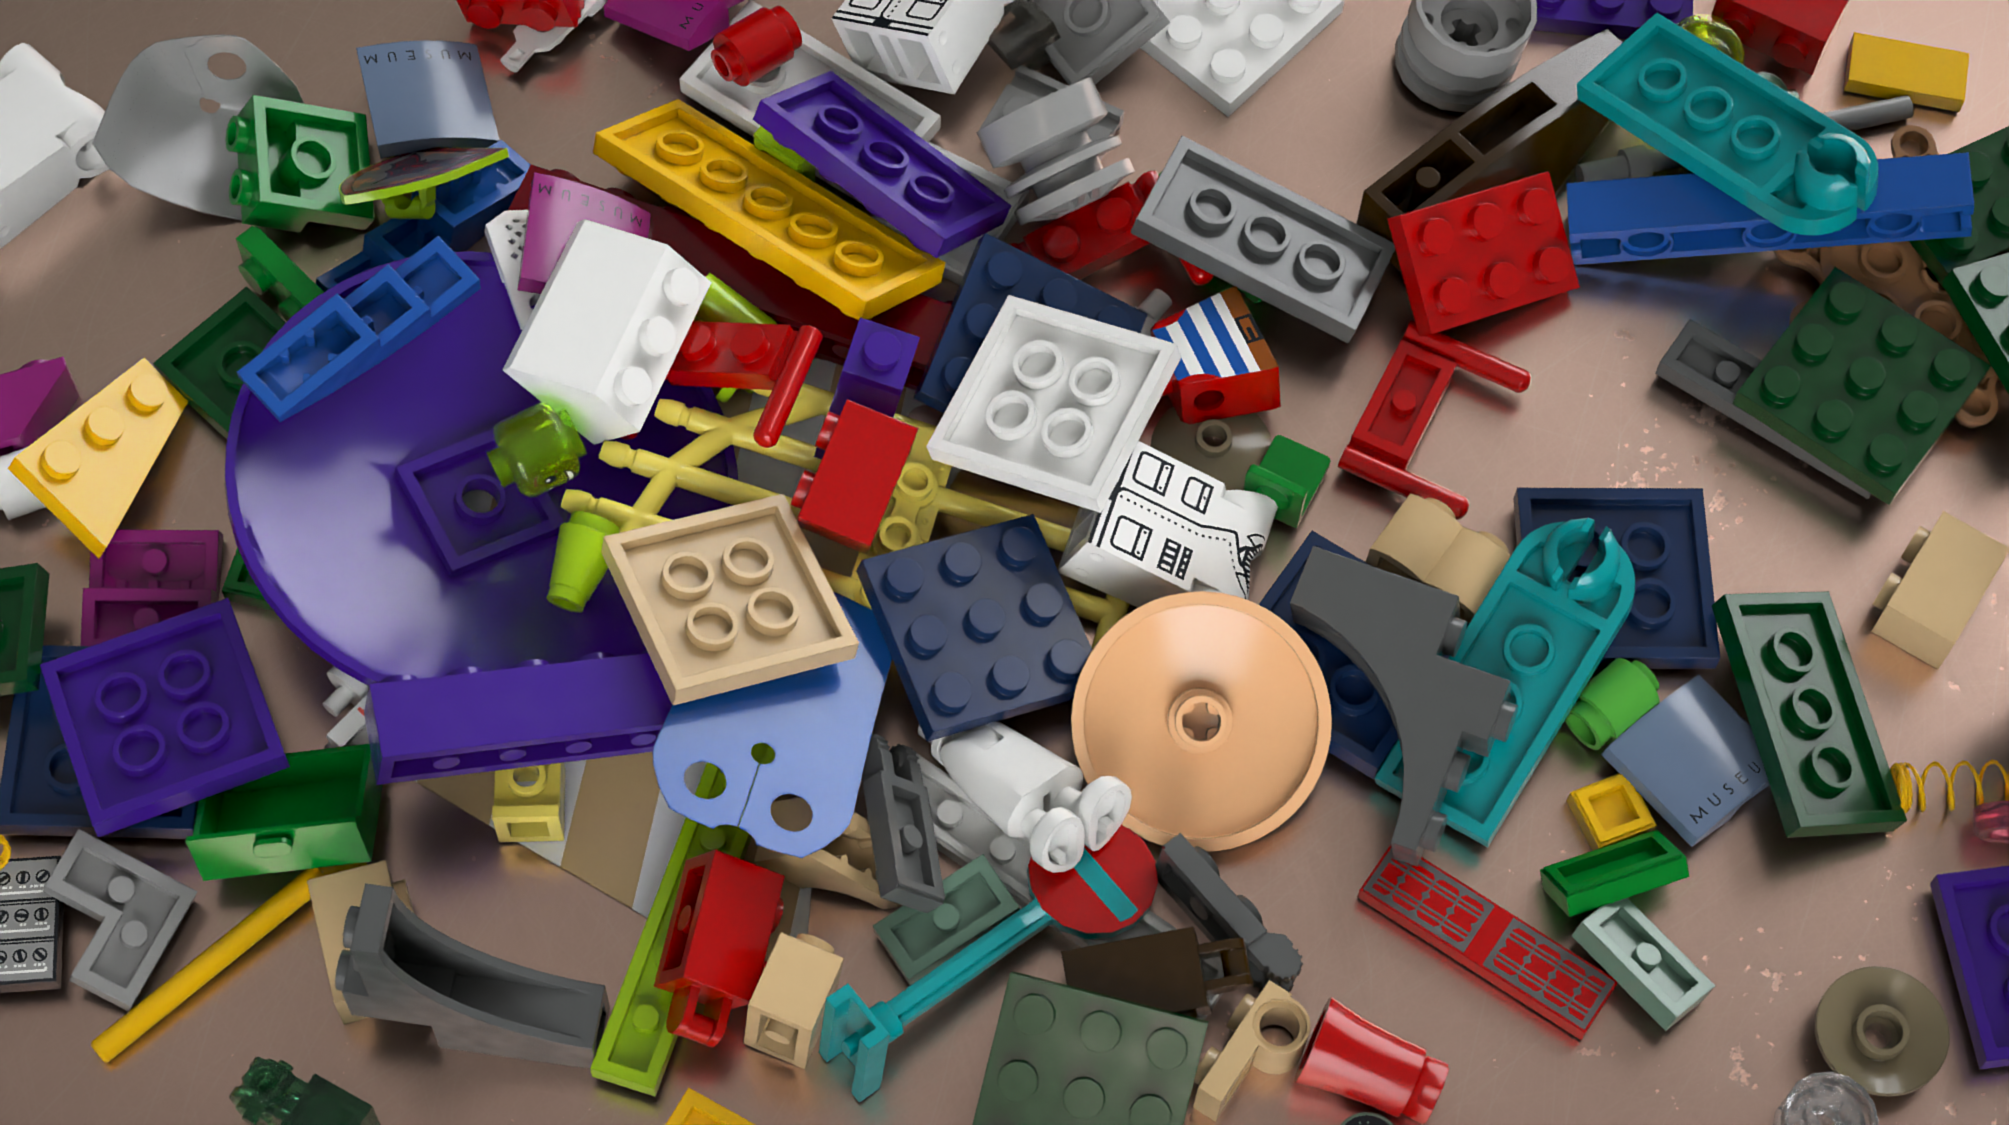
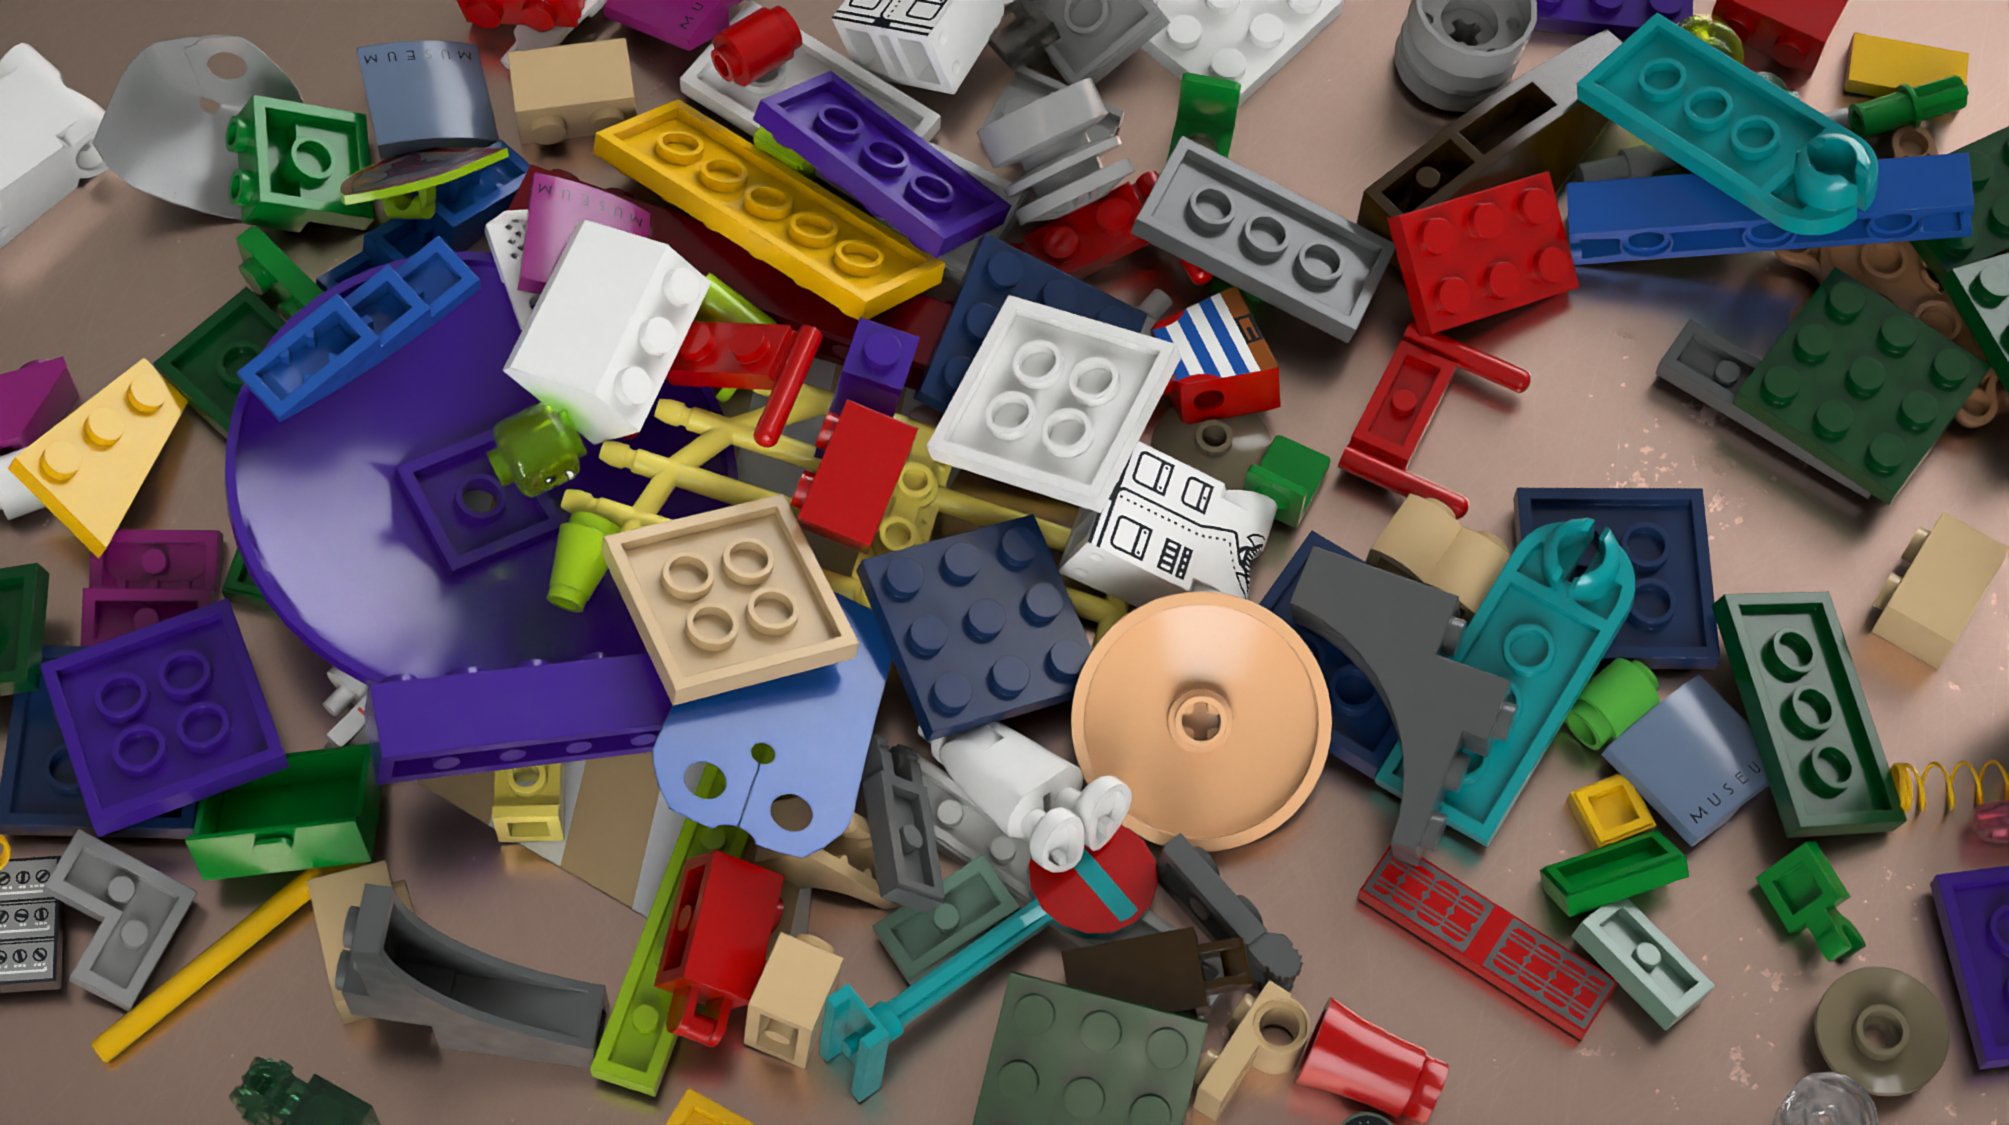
none -> tan brick [507,38,637,145]
none -> green bracket [1166,72,1241,163]
none -> green plate [1755,842,1866,962]
none -> green axle [1848,75,1969,140]

